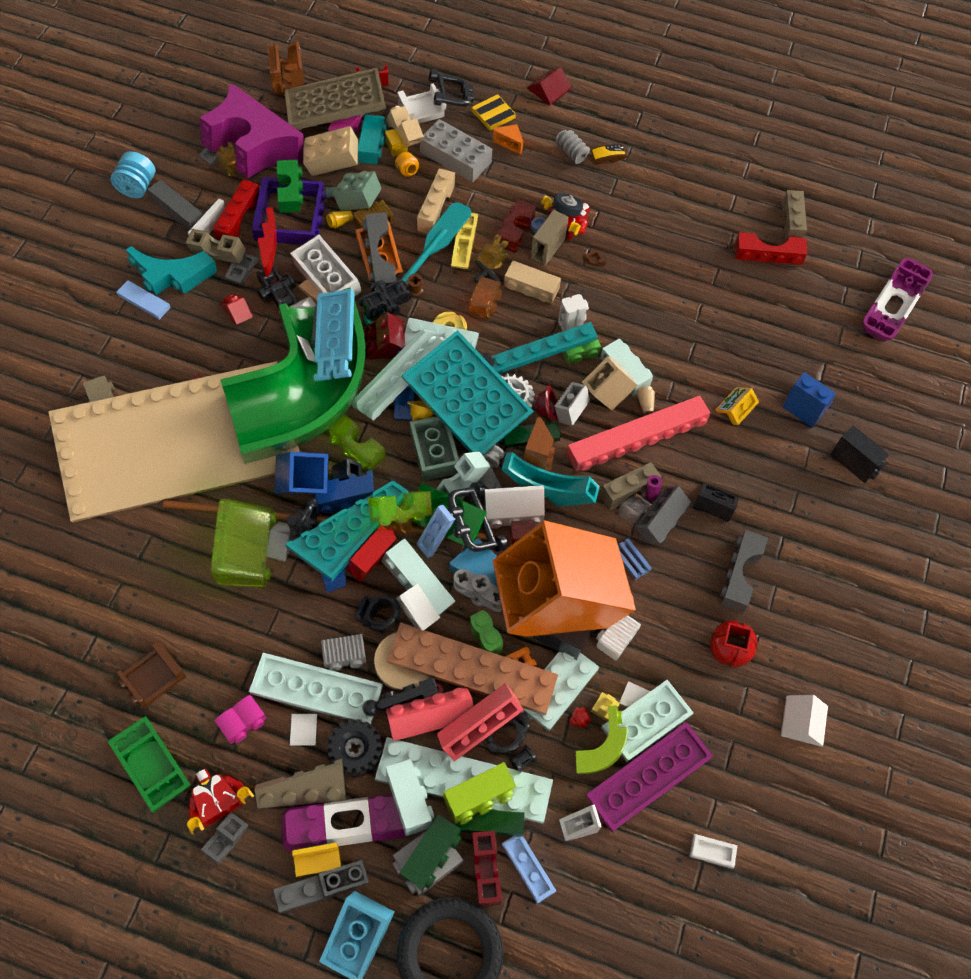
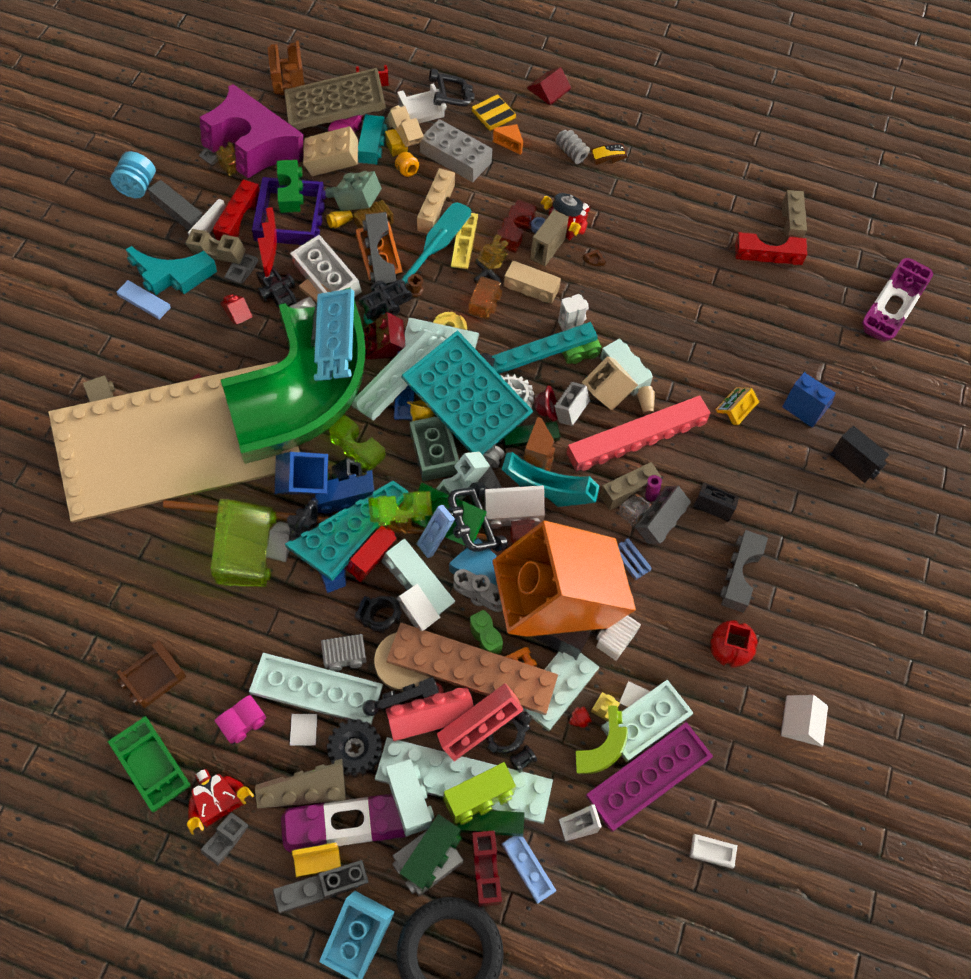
white sticker [297,336,315,362] -> none

